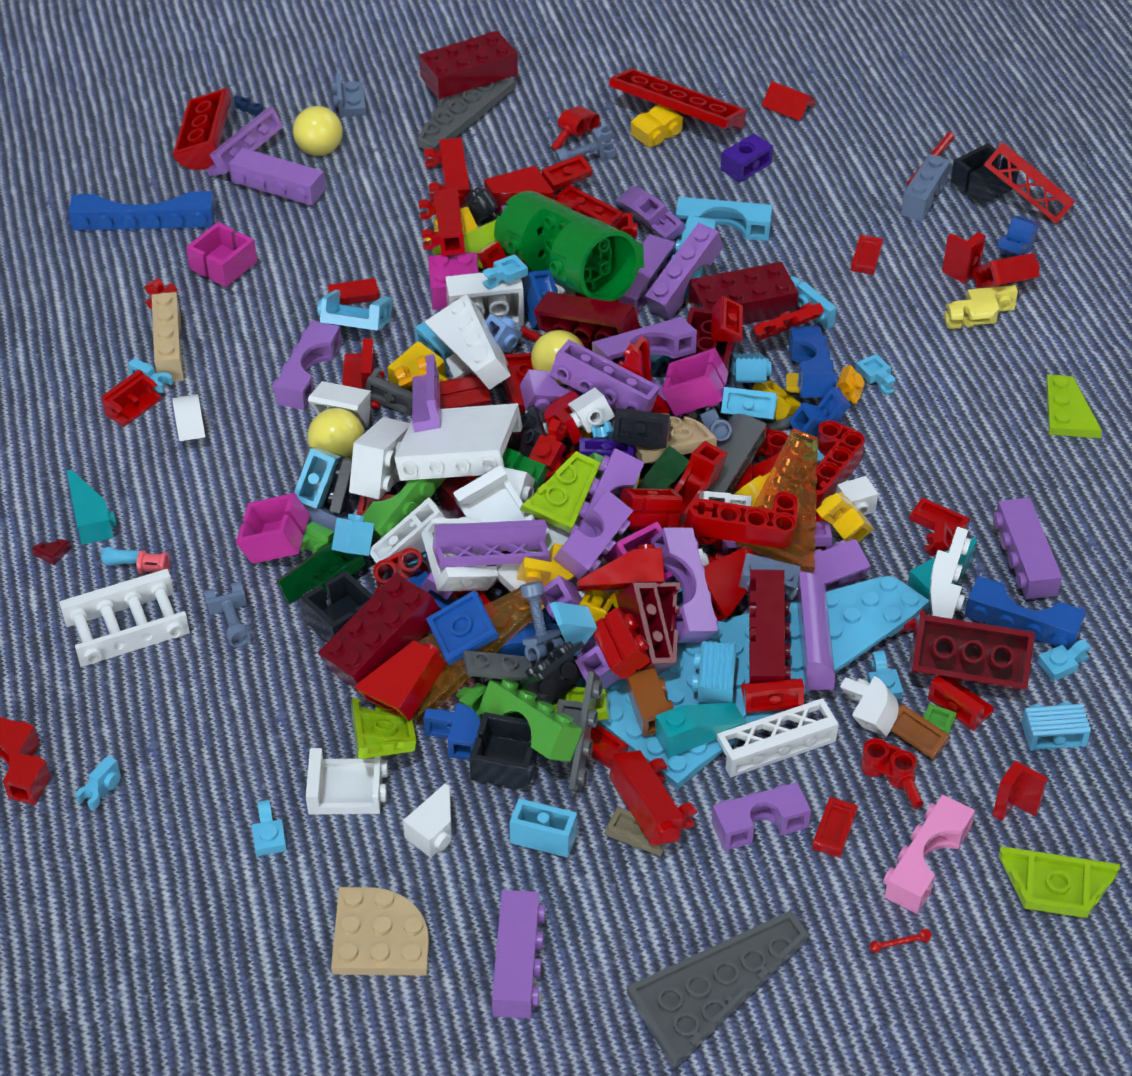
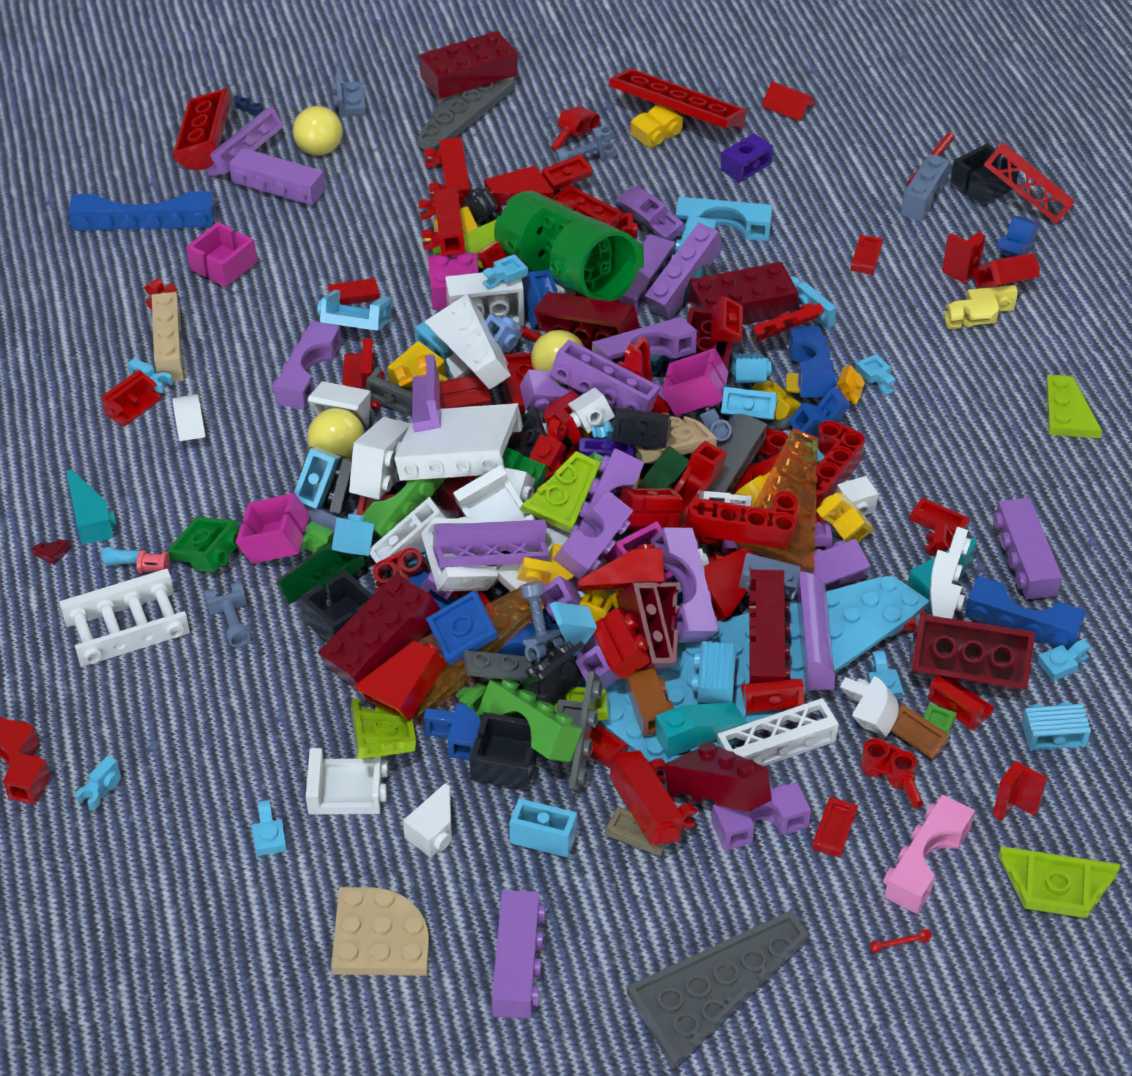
none -> green plate [166,517,240,572]
none -> dark red wedge [664,743,772,812]

